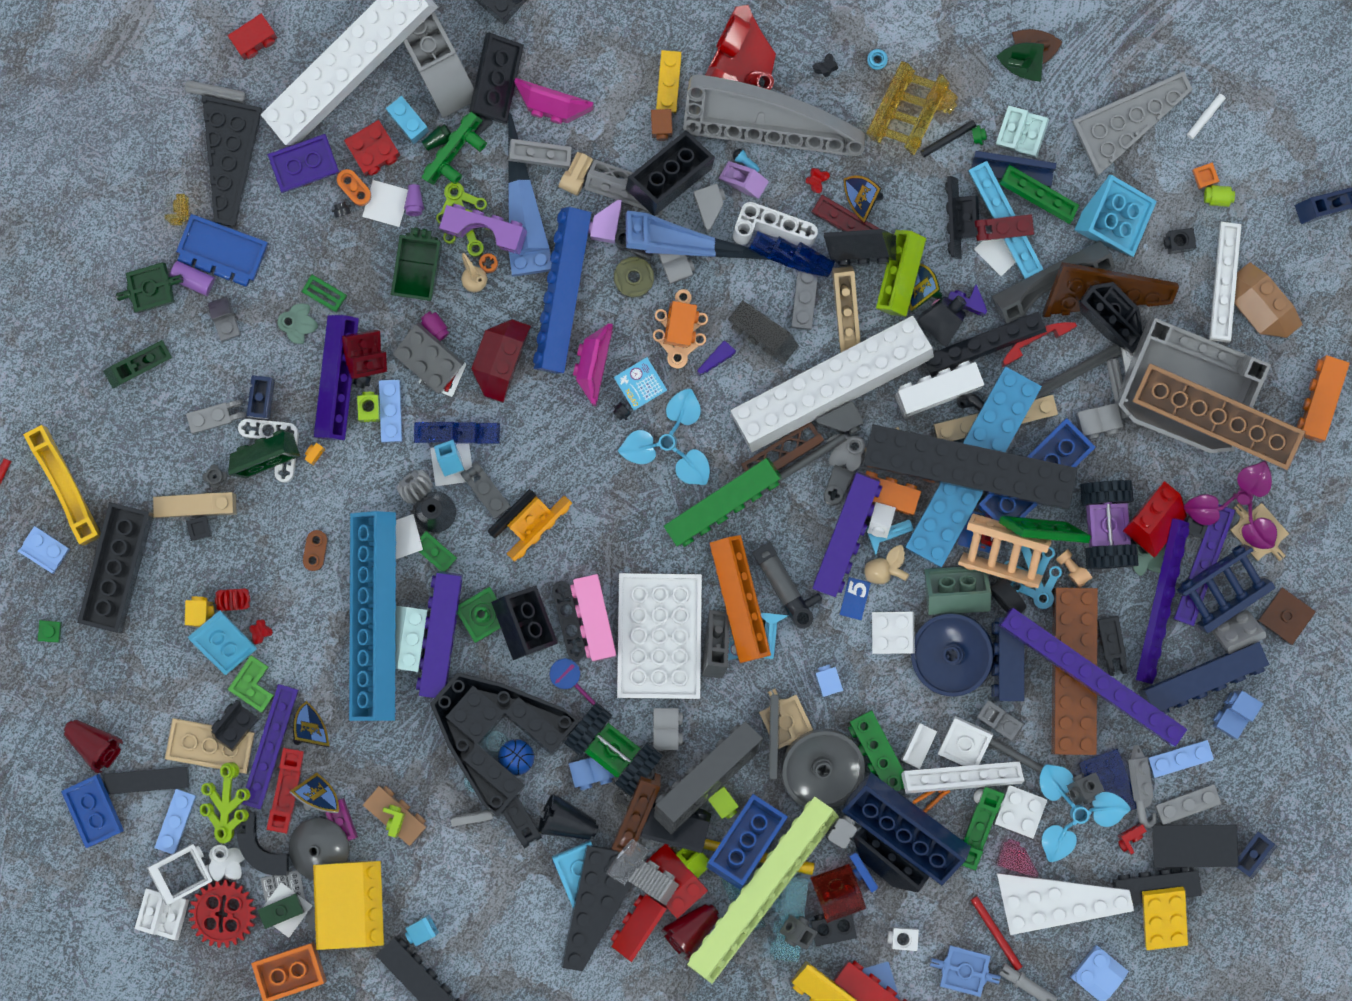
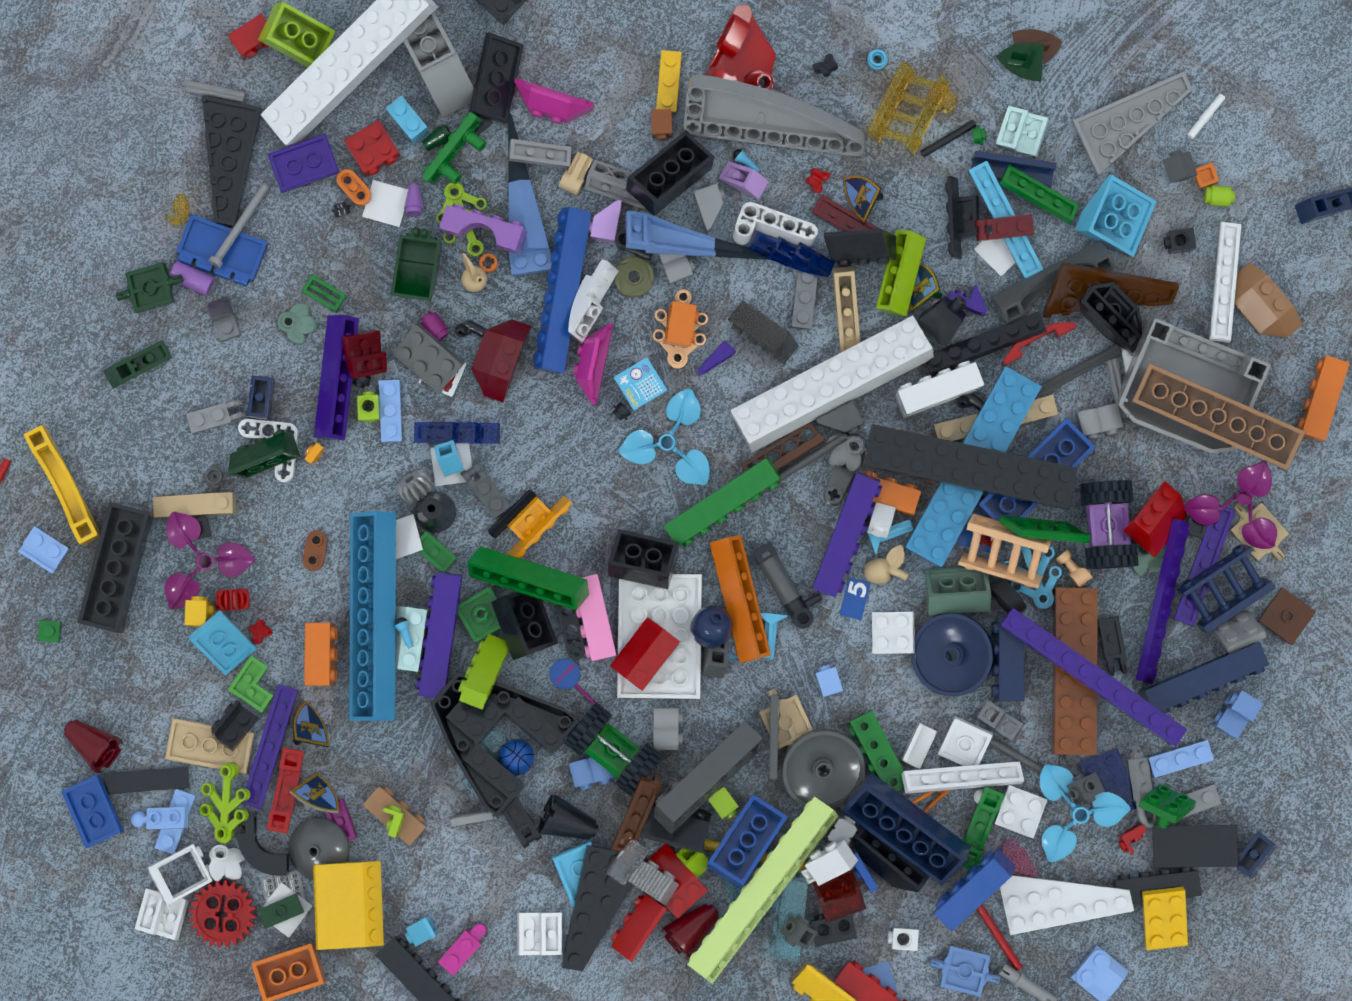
none -> light blue plate [130,807,188,830]
none -> magenta plant [164,511,255,609]
none -> light grey bar [208,182,269,268]
none -> lime brick [258,2,335,67]
none -> orange brick [304,623,339,686]
none -> medium azure piece [394,617,413,649]
none -> dark pink brick [438,923,486,976]
none -> black arm [455,320,486,338]
none -> lime brick [458,634,509,710]
none -> green brick [467,546,589,611]
none -> white slope [517,912,562,955]
none -> white slope [568,259,618,343]
none -> black brick [608,529,679,589]
none -> red slope [610,617,680,691]
none -> dark blue cylinder [690,606,733,649]
none -> white brick [800,840,858,886]
none -> blue brick [934,848,1015,932]
none -> green plate [1138,784,1196,829]
none -> dark grey brick [1163,150,1197,183]

